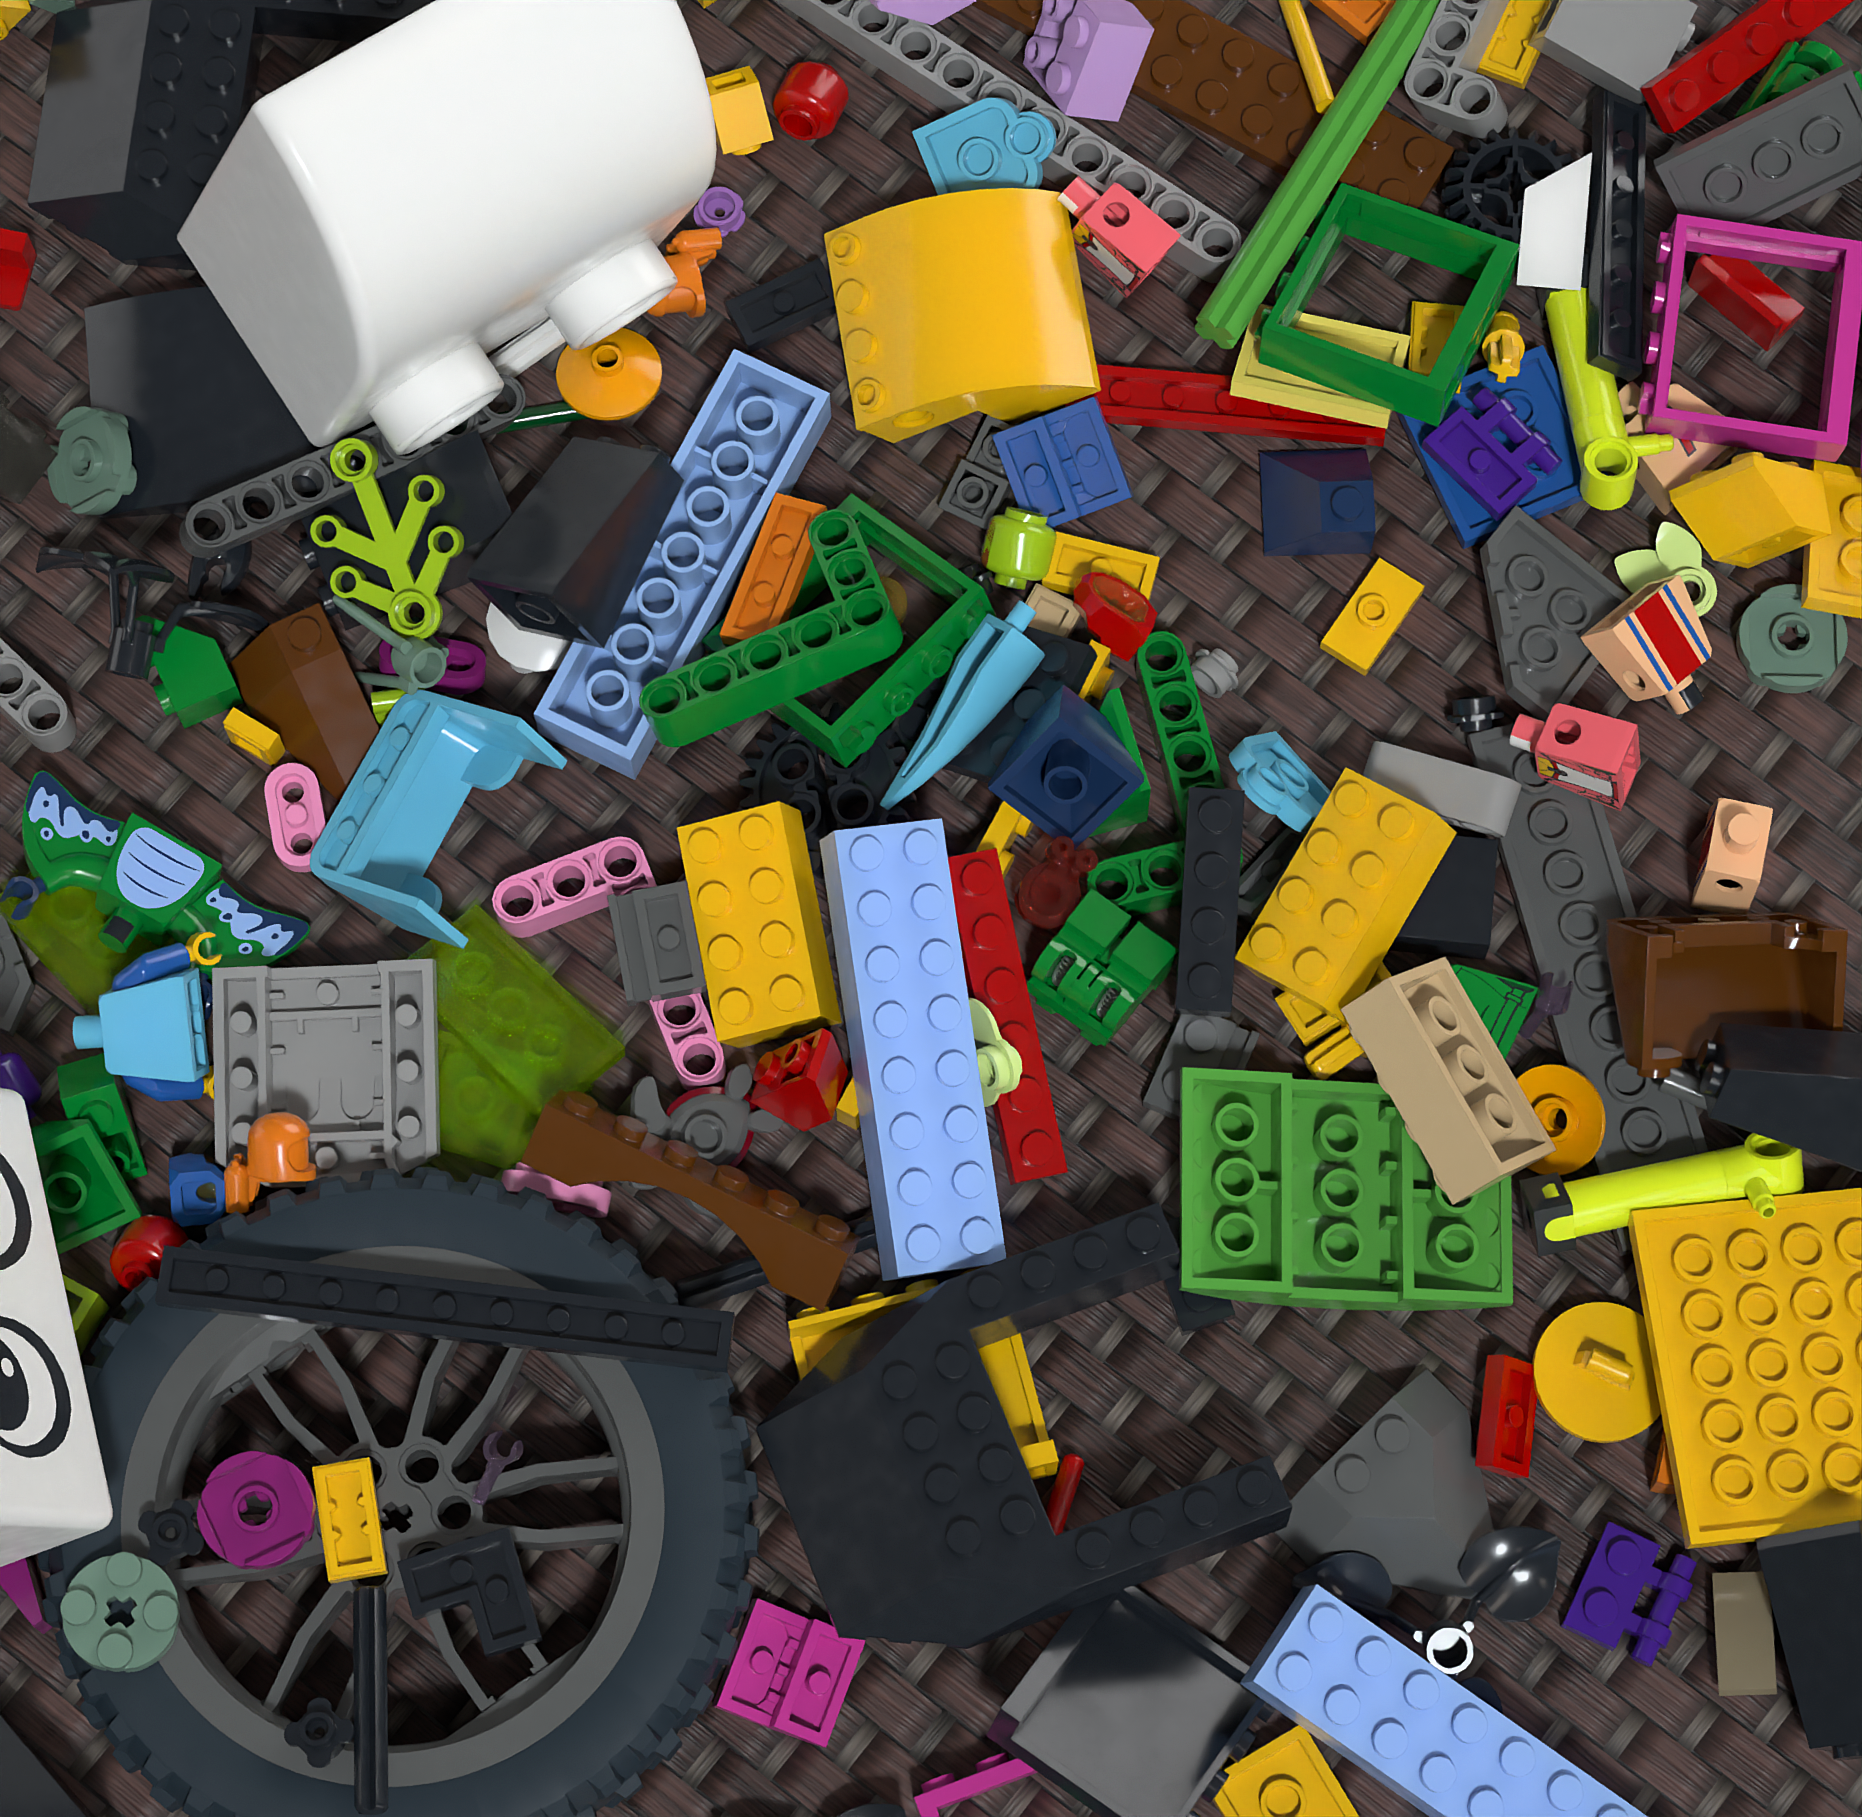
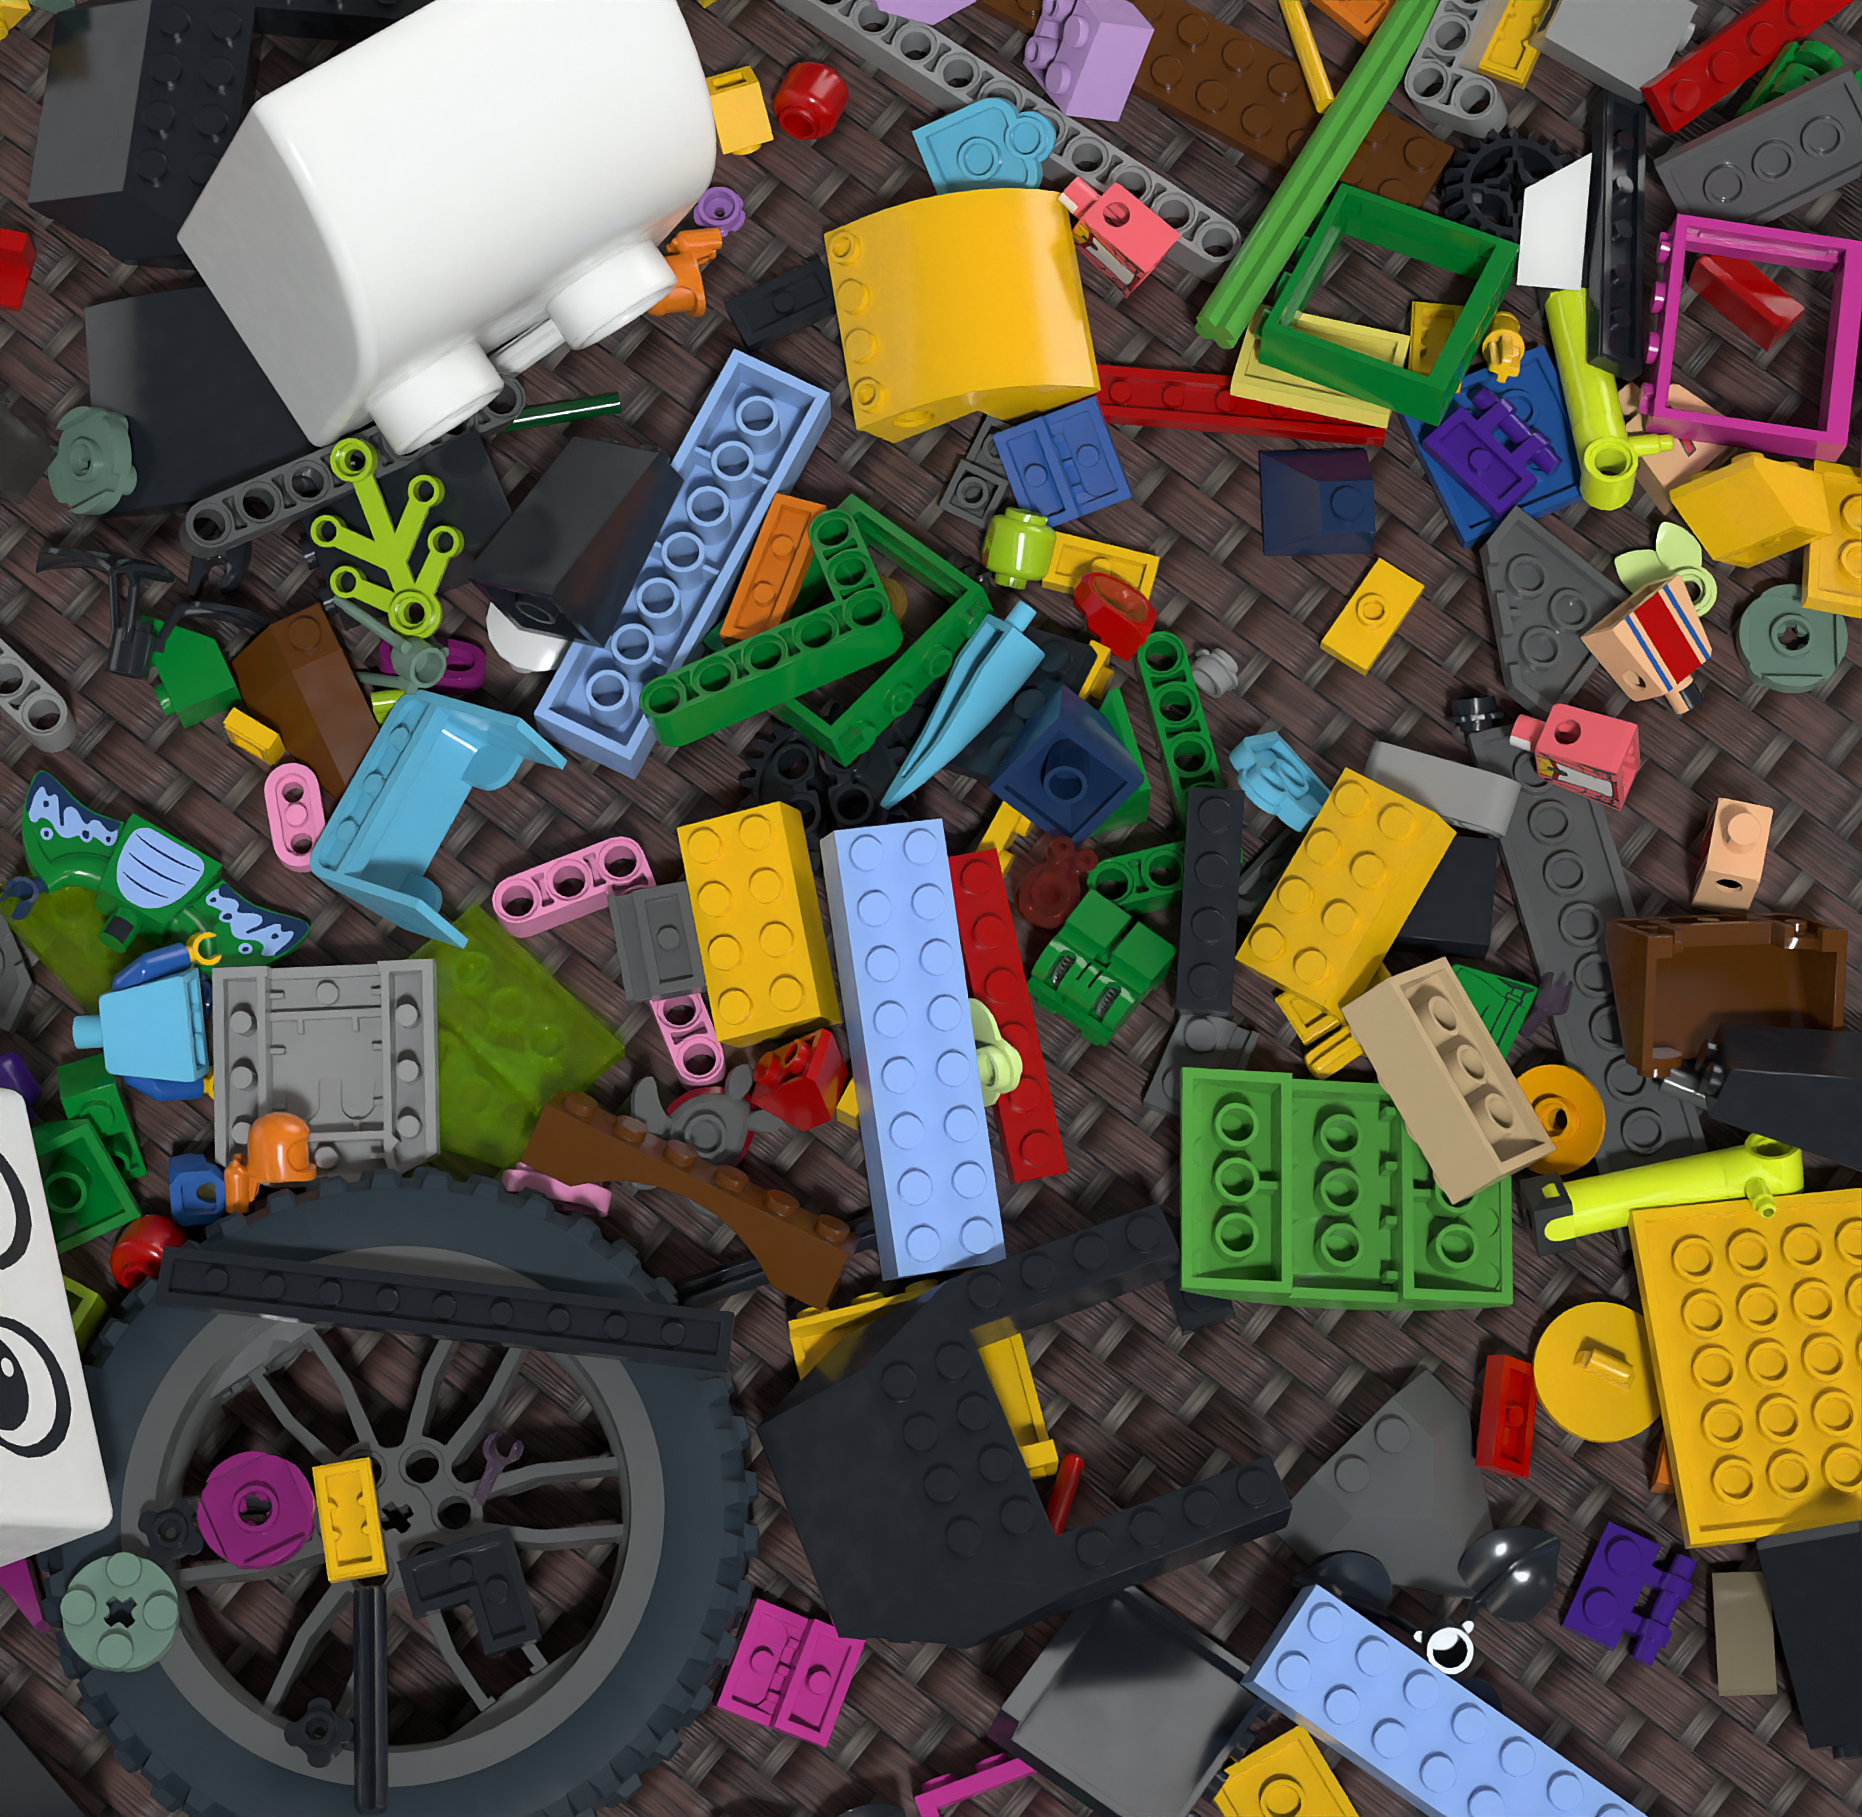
light orange dish [556,328,662,421] -> none
tan tile [1025,583,1082,639] -> none

